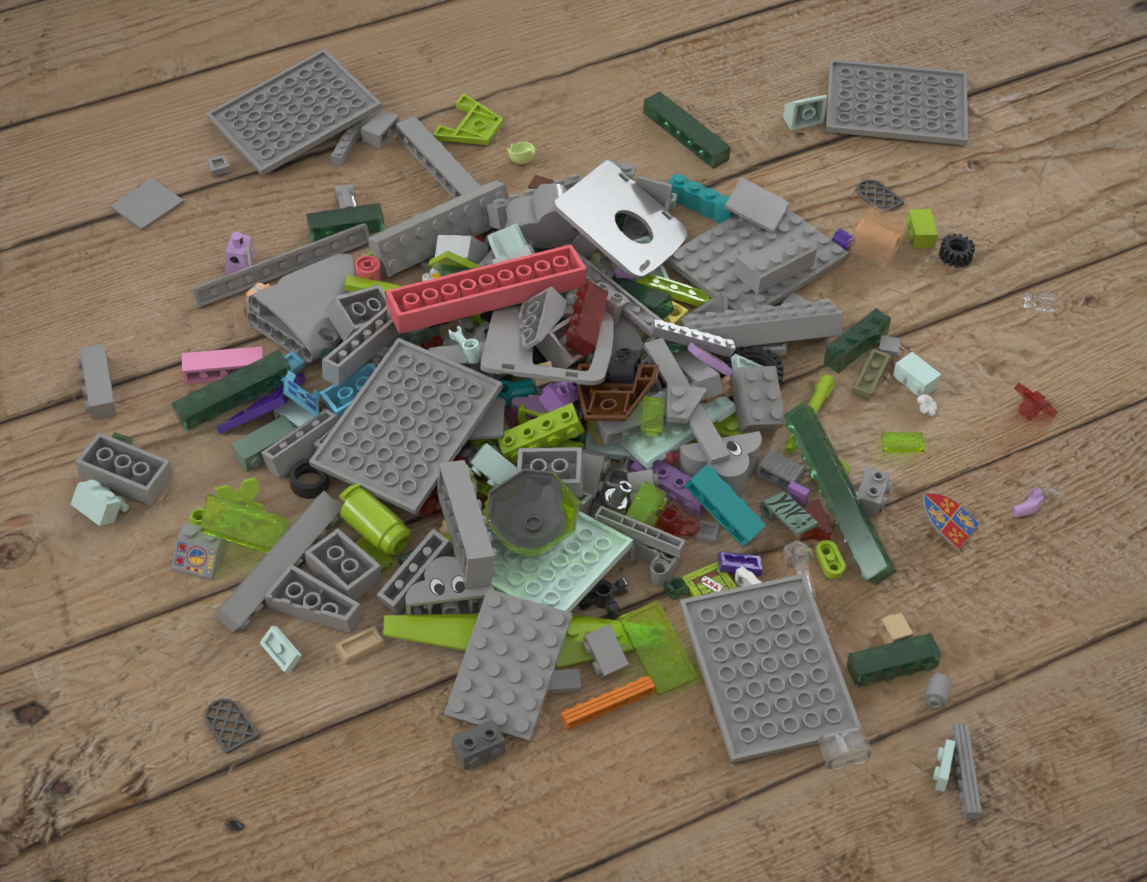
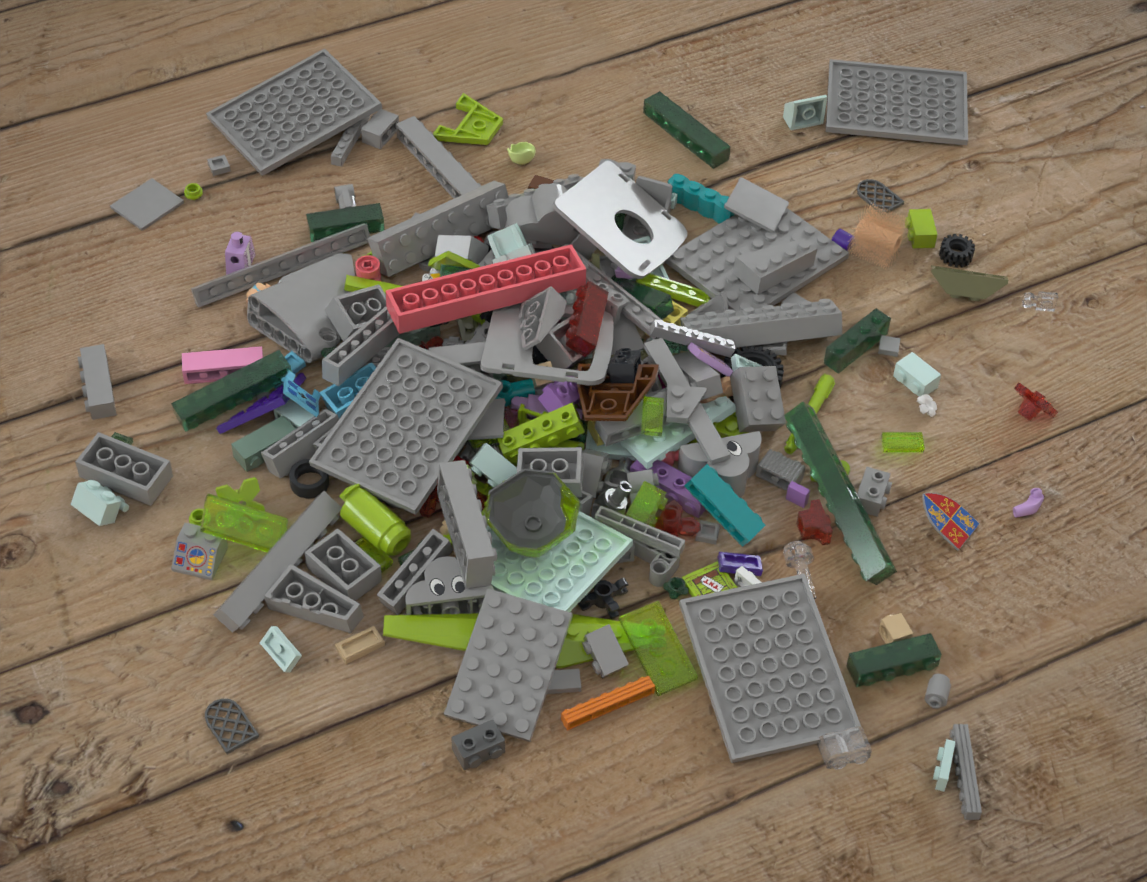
light aqua brick [449,326,480,363] -> none
sand green door [760,492,818,536] -> none
lime plate [815,540,845,579] -> none
olive plate [852,349,891,400] -> none
none -> lime plate [184,183,203,200]
none -> olive wedge [931,265,1009,301]

